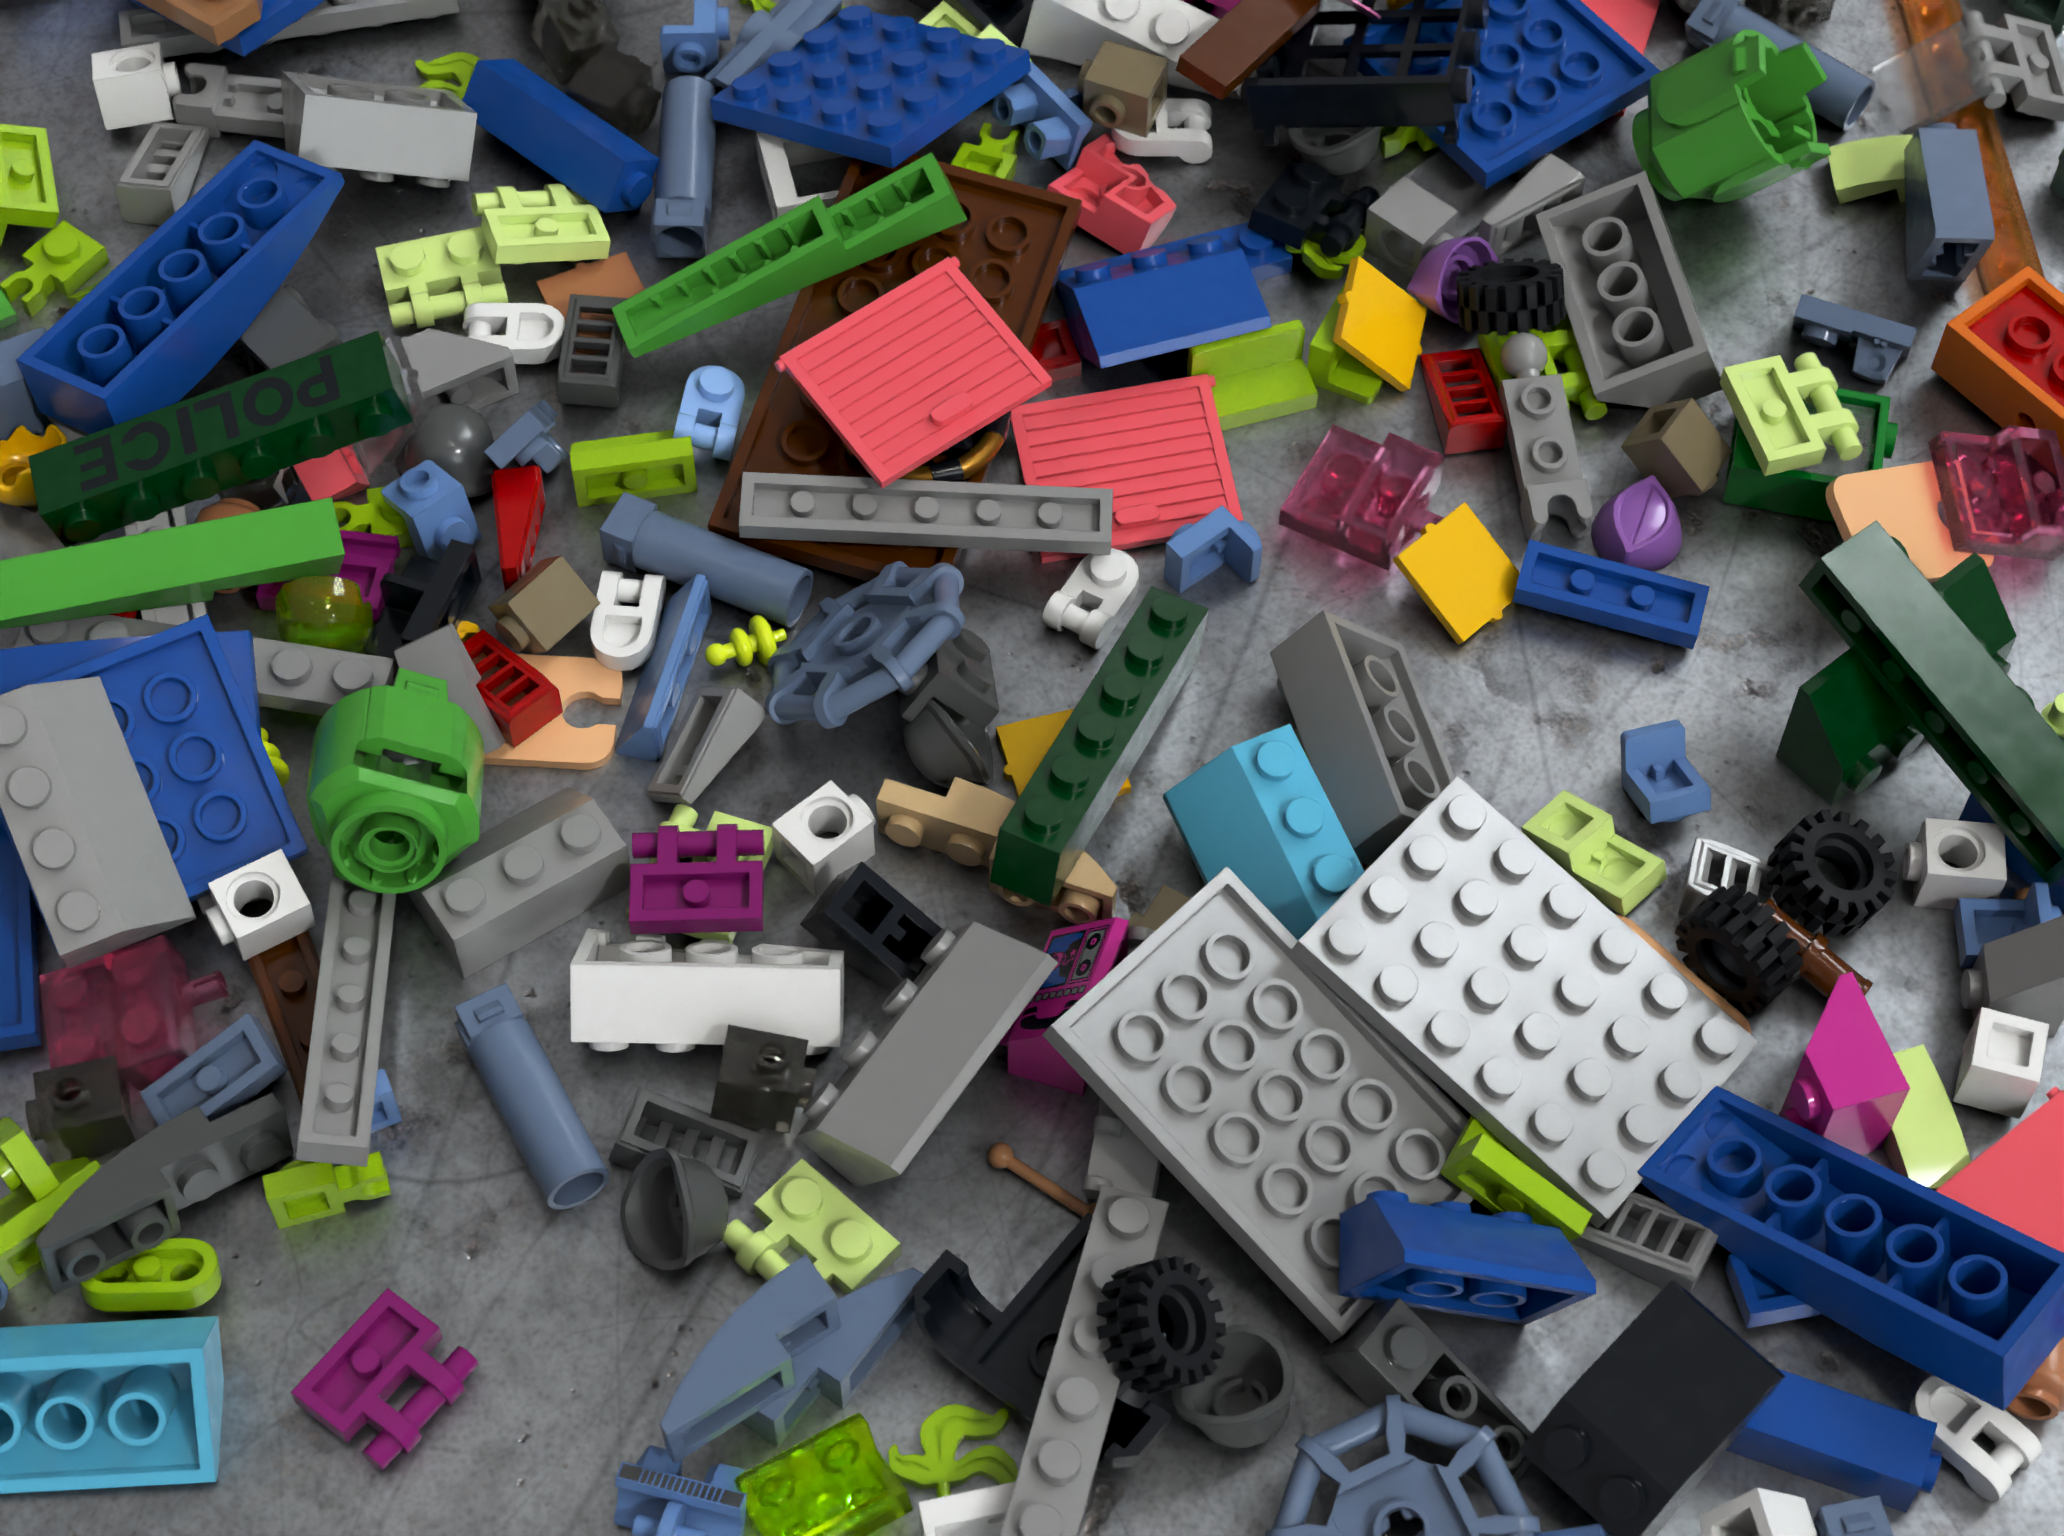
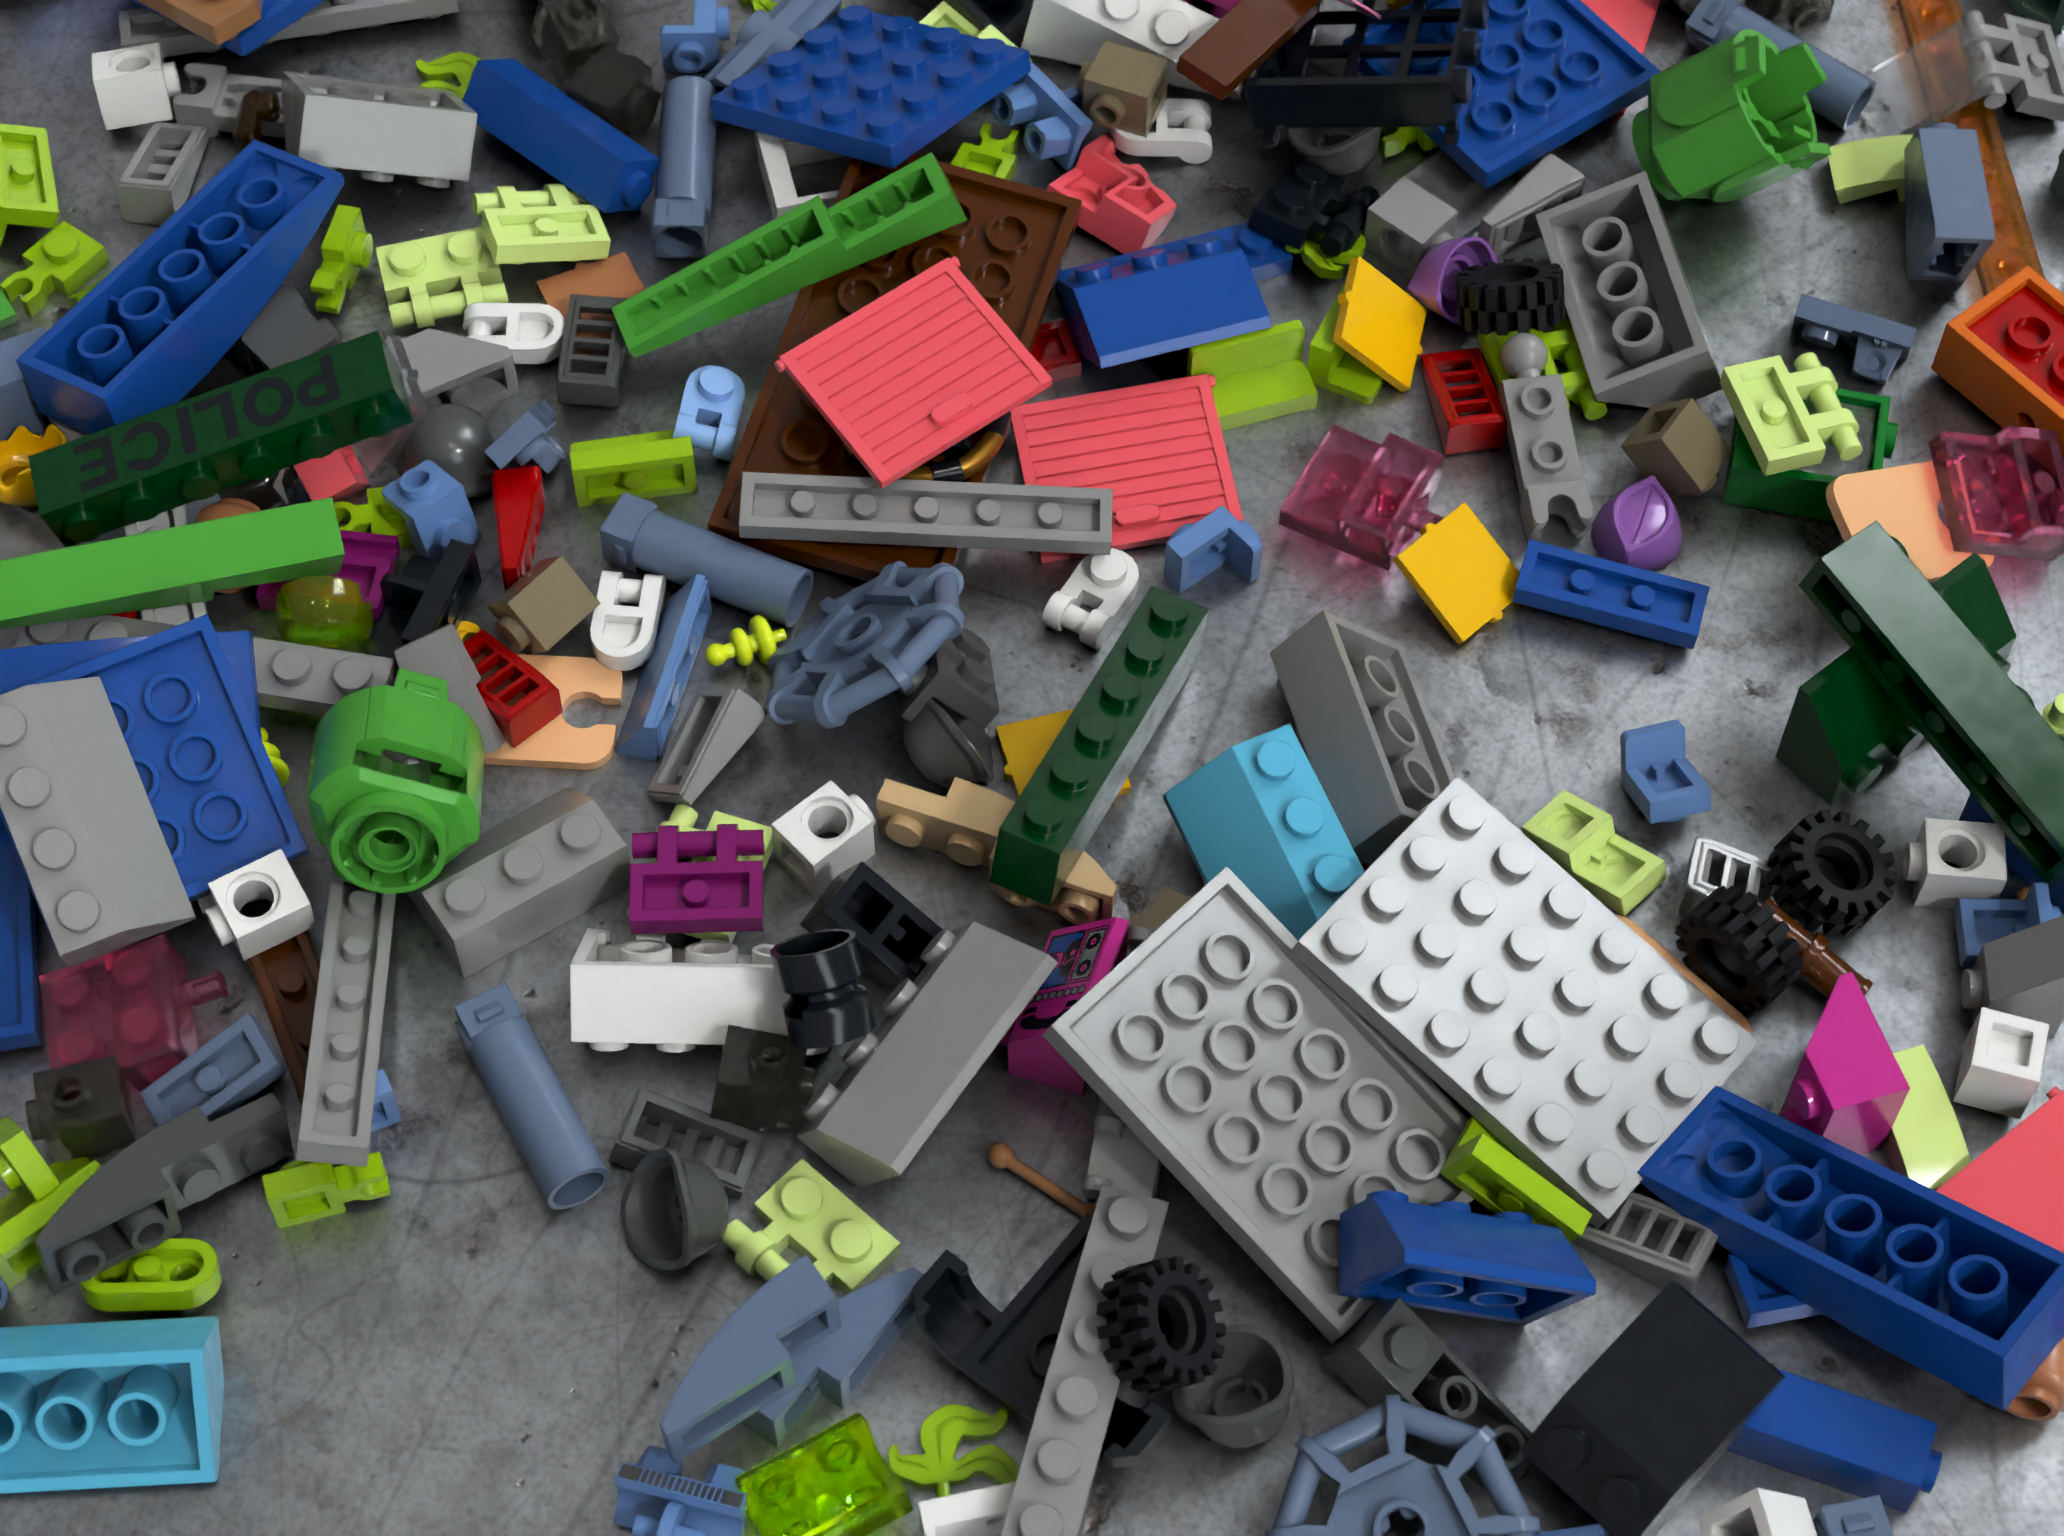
magenta plate [291,1288,479,1471] -> none
white plate [1910,1375,2043,1502] -> none
none -> dark brown arm [232,89,280,154]
none -> lime plate [310,204,373,314]
none -> black wheel [770,929,876,1049]

